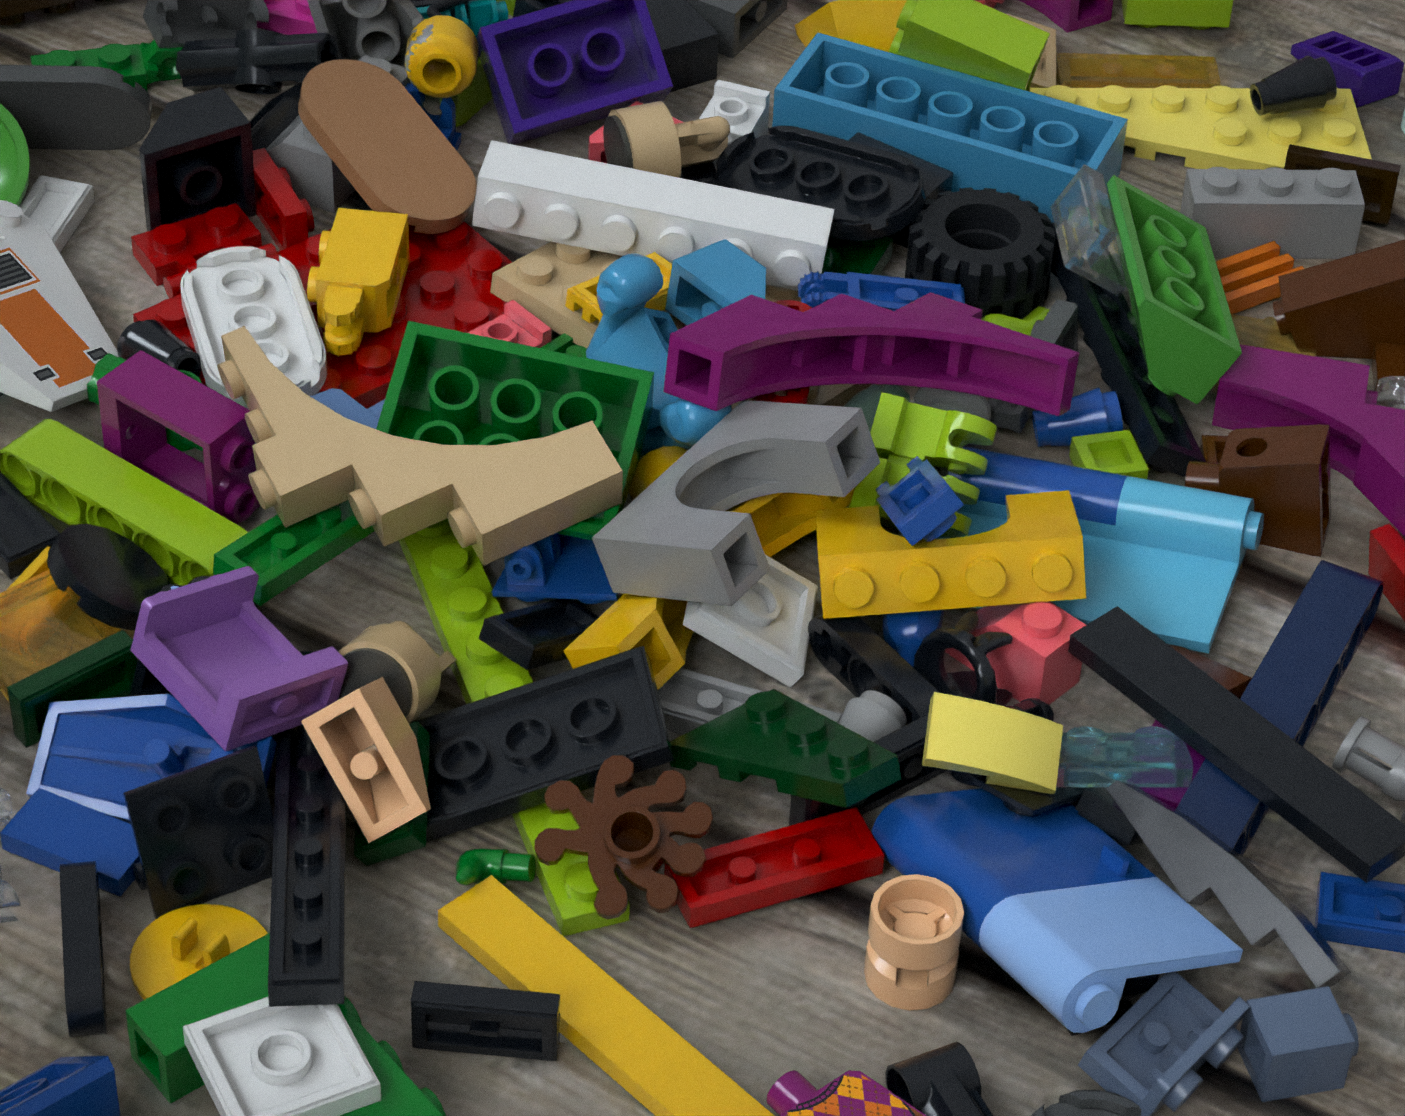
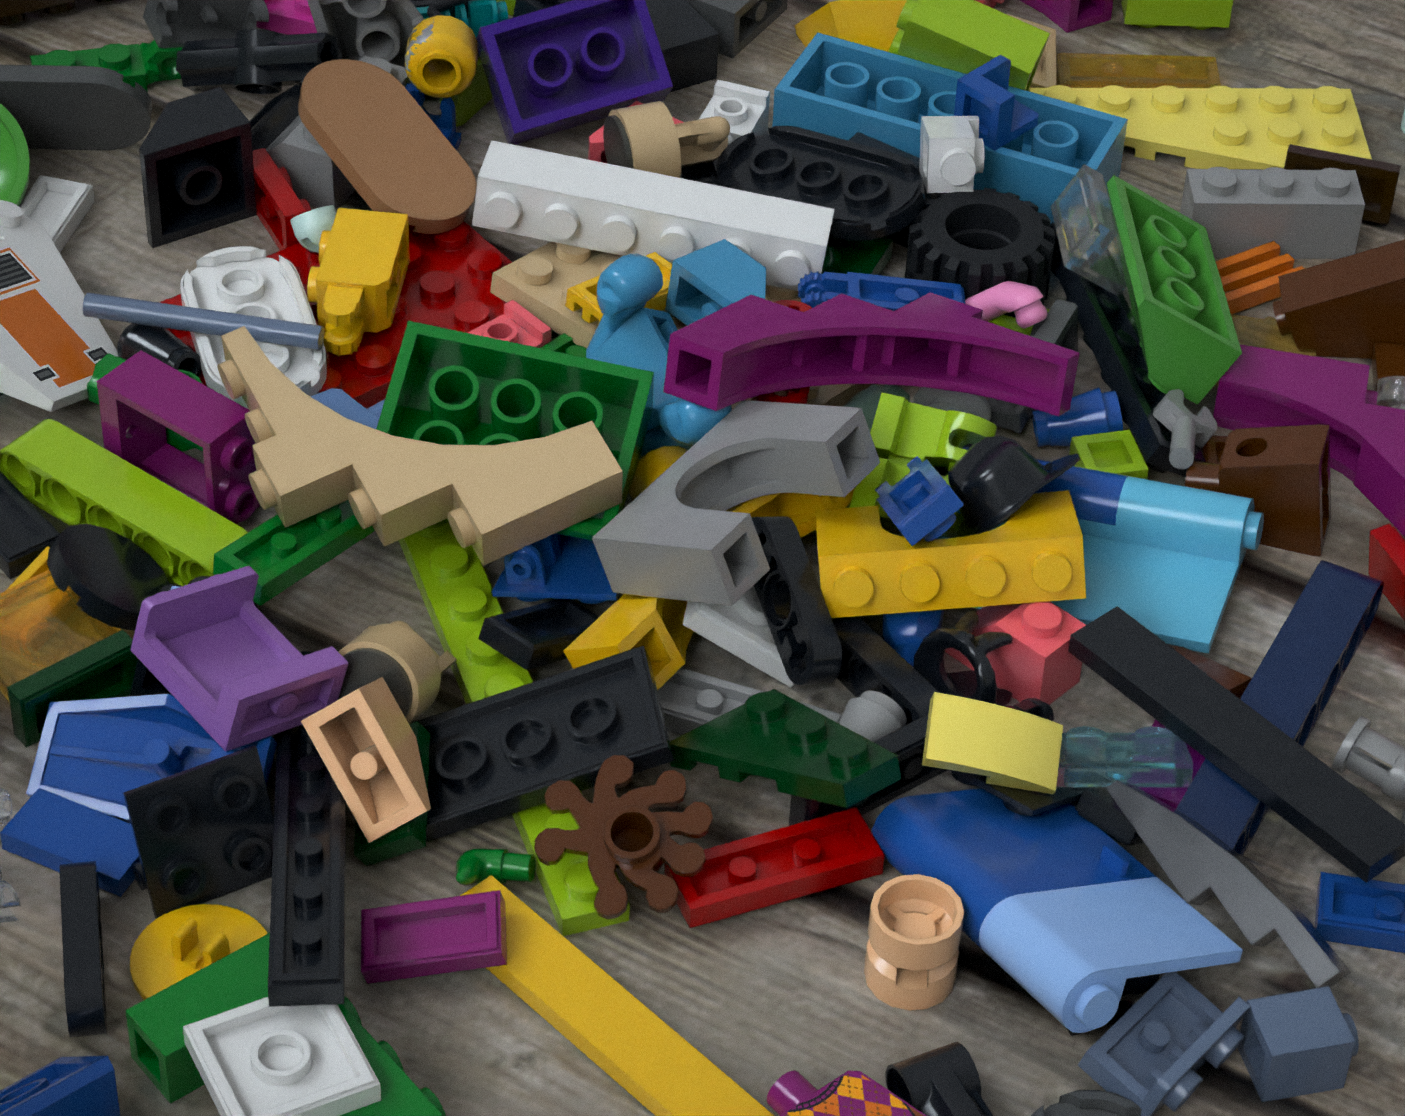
red plate [131,203,278,298] -> none
black tile [411,981,560,1061] -> none
black cone [1250,55,1337,116] -> none
dark purple slope [1290,31,1404,108] -> none
none -> sand blue bar [83,293,324,350]
none -> light aqua hinge [290,205,337,253]
none -> magenta tile [361,890,507,984]
none -> black beam [752,516,842,685]
none -> white brick [919,116,985,193]
none -> black piece [948,436,1080,537]
none -> blue panel [954,55,1039,151]
none -> bright pink arm [965,281,1047,329]
none -> light grey bar [1153,389,1217,469]

